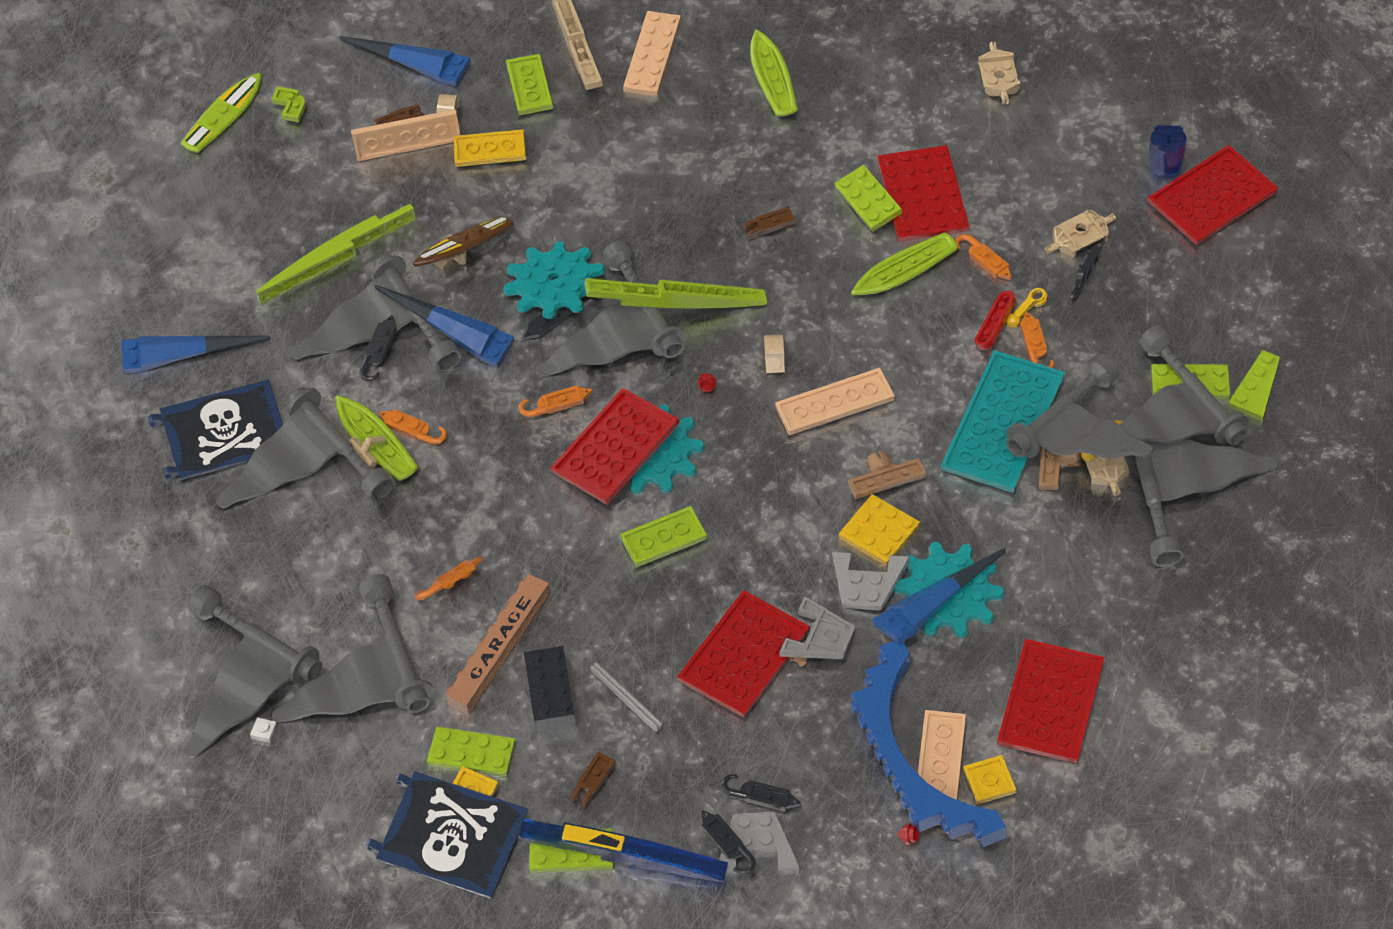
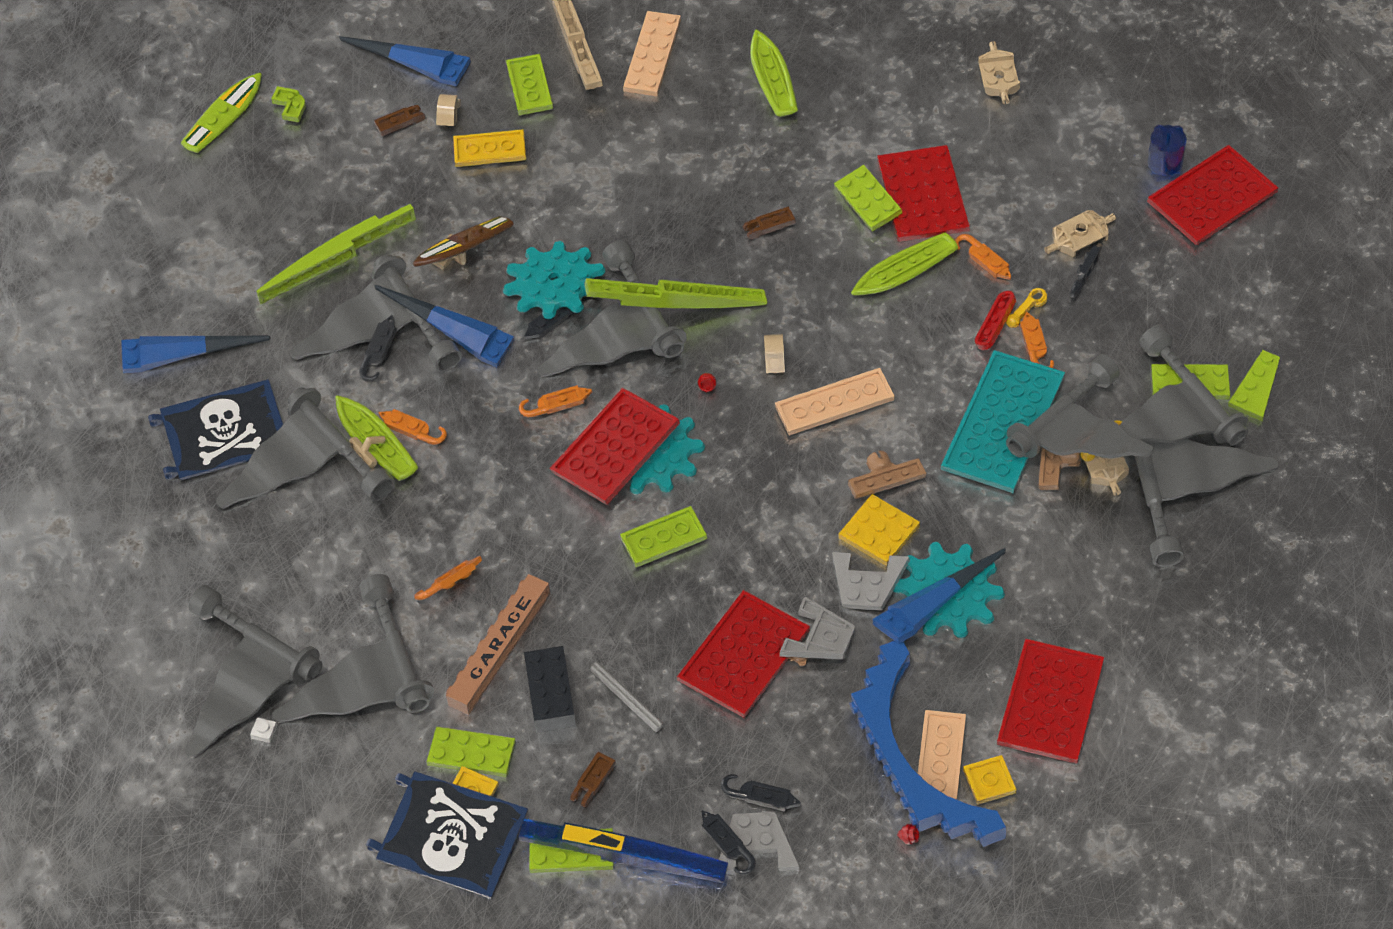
light nougat plate [351,109,460,161] -> none

